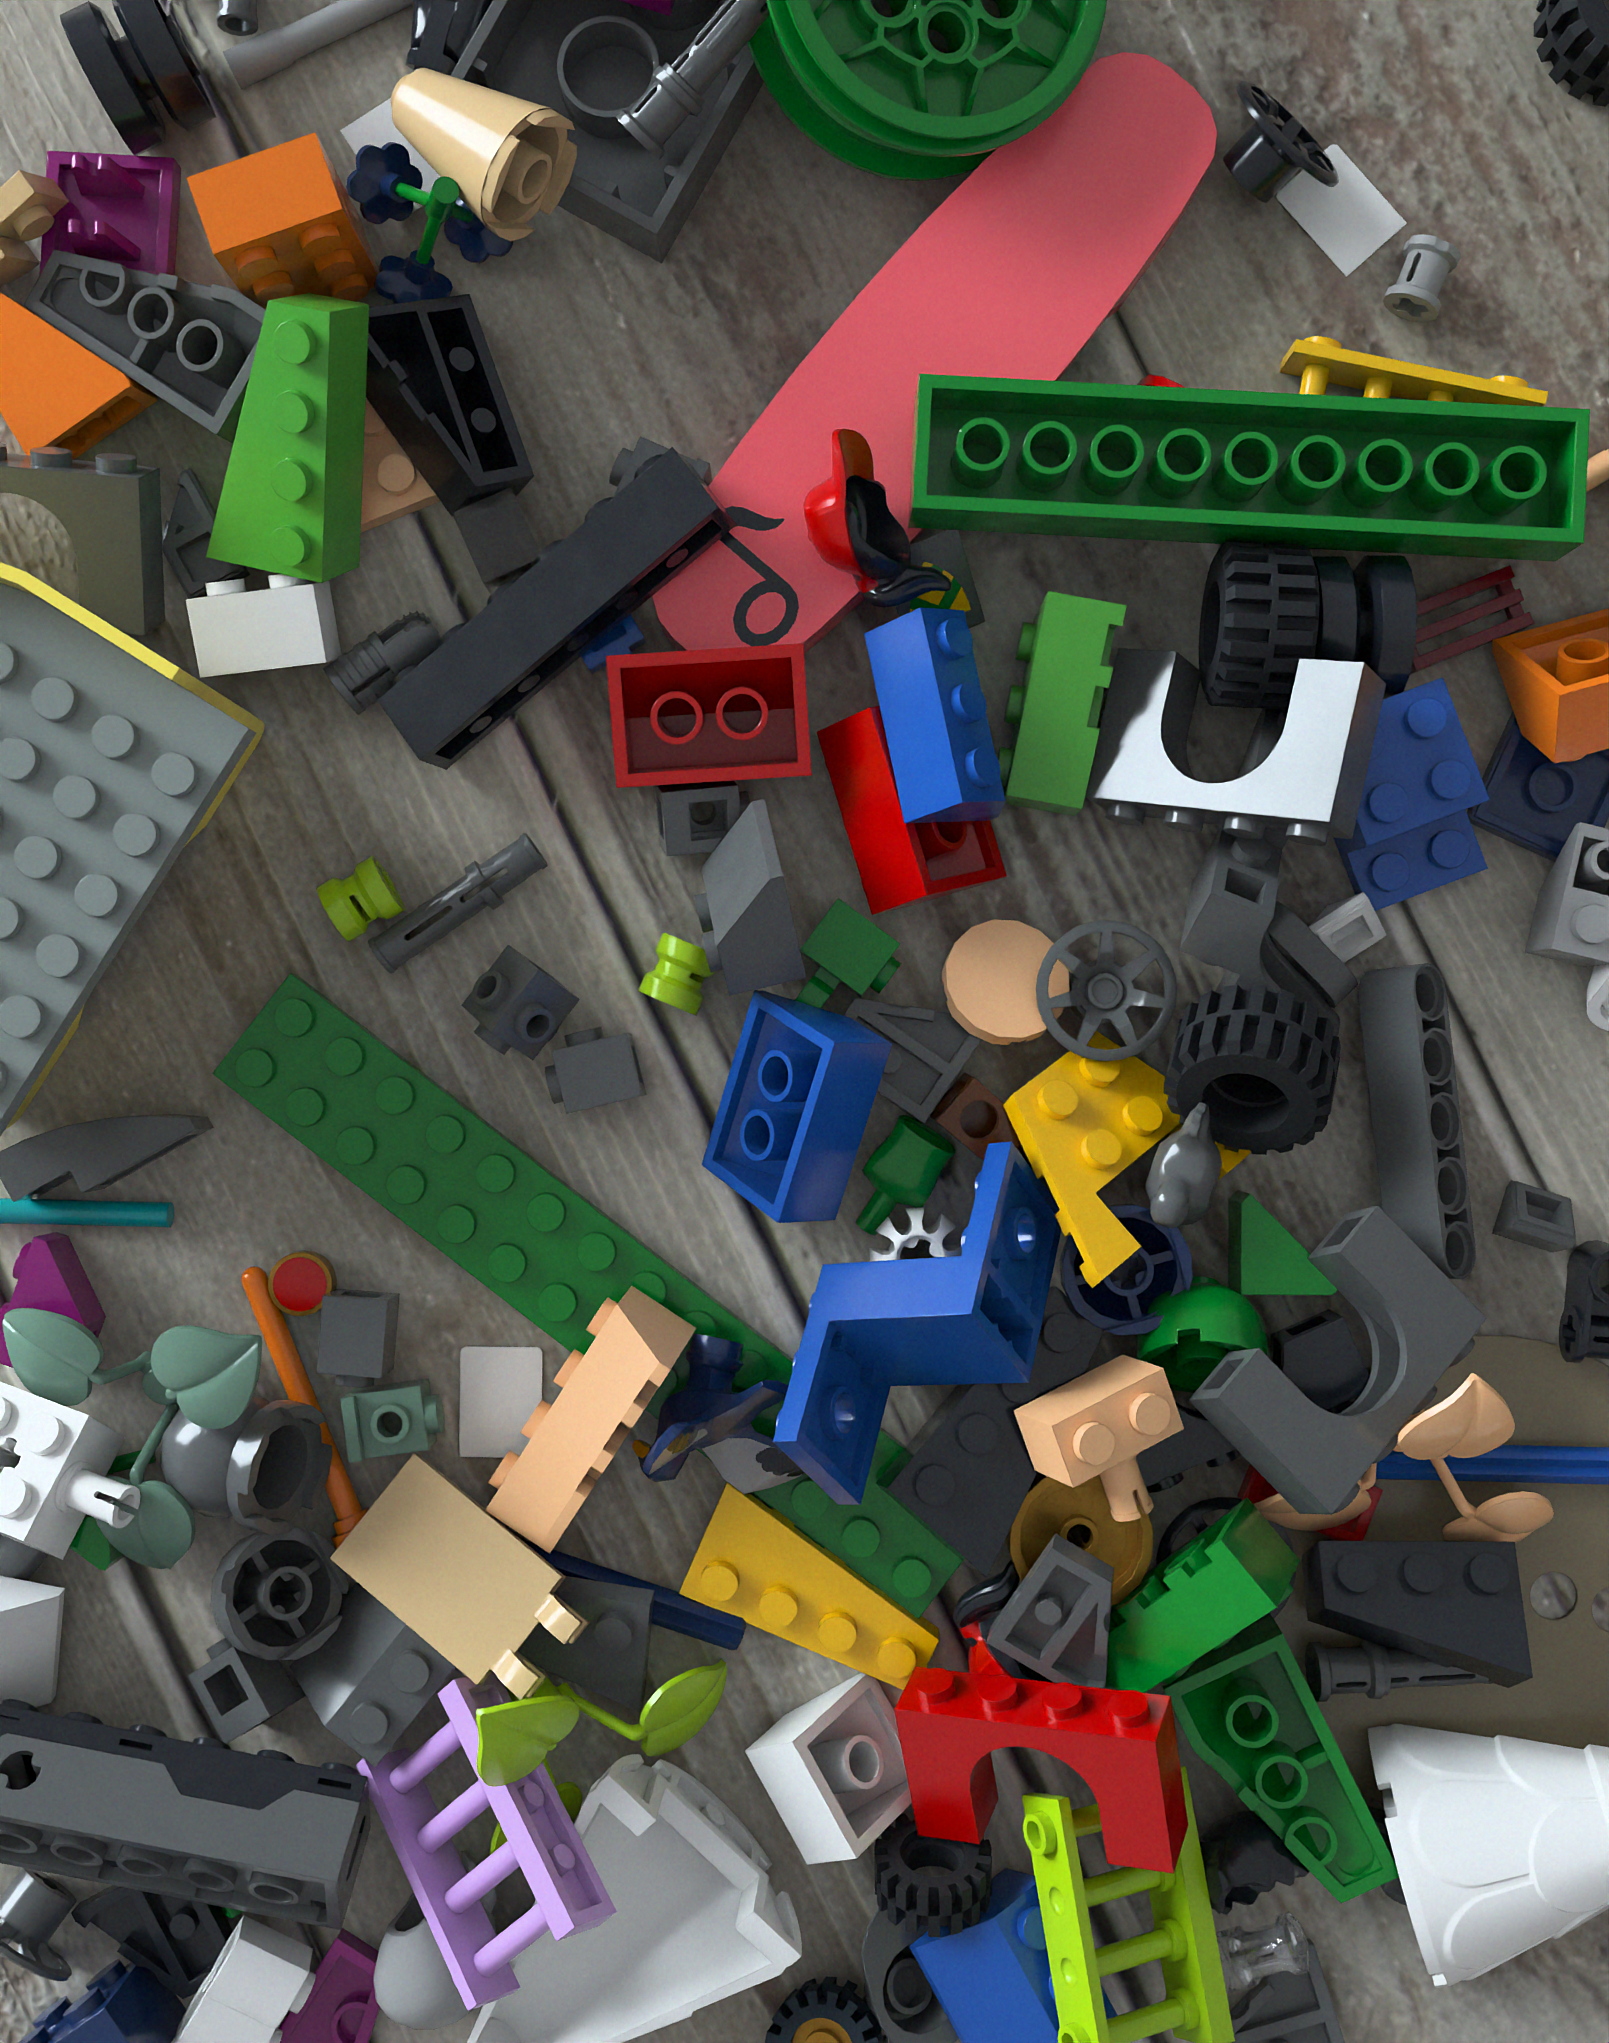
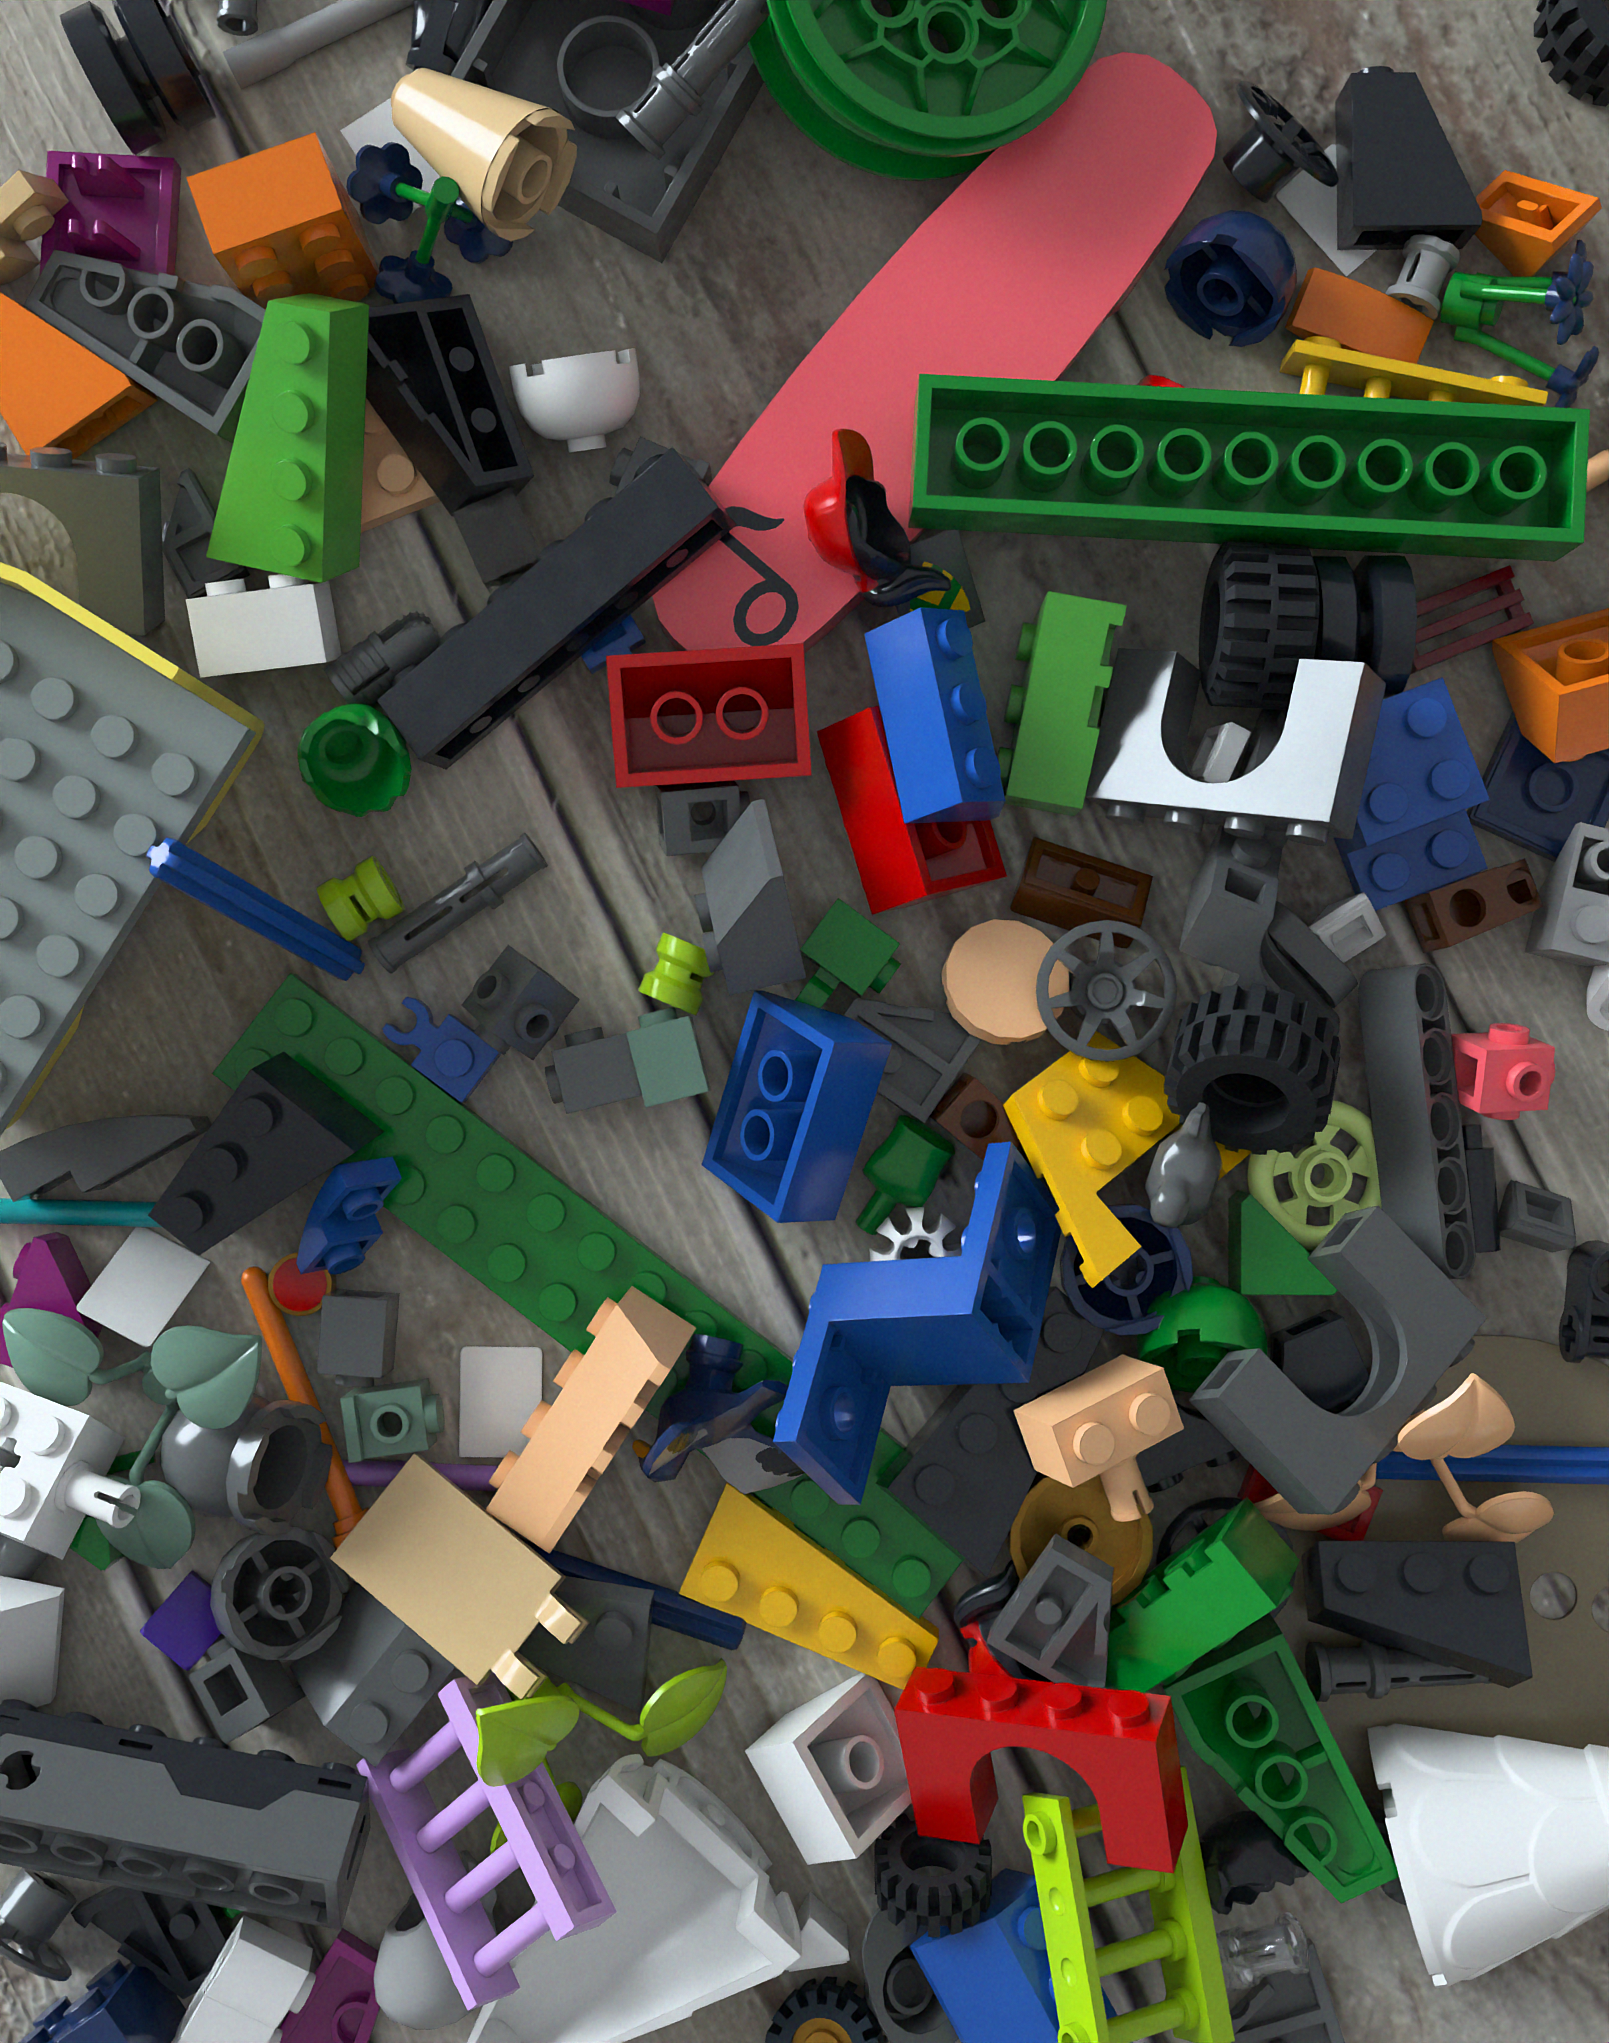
none -> white sticker [76,1227,211,1347]
none -> dark purple slope [140,1570,222,1671]
none -> blue axle [146,838,365,981]
none -> black wedge [148,1051,384,1256]
none -> blue slope [296,1157,402,1275]
none -> green hair [297,703,412,817]
none -> medium lavender piece [342,1459,498,1491]
none -> blue plate [382,997,502,1103]
none -> white cylinder [509,348,640,452]
none -> sand green brick [626,1007,711,1108]
none -> white slope [785,1892,850,1972]
none -> reddish brown slope [1010,837,1153,949]
none -> dark blue cylinder [1164,210,1297,347]
none -> white tile [1190,722,1251,783]
none -> yellowish green plate [1247,1100,1382,1251]
none -> orange slope [1285,267,1434,364]
none -> black slope [1335,66,1482,250]
none -> reddish brown leg [1404,858,1544,953]
none -> plant [1440,240,1599,408]
none -> coral brick [1451,1023,1555,1120]
none -> black cylinder [1462,1124,1501,1253]
none -> orange slope [1474,170,1602,277]

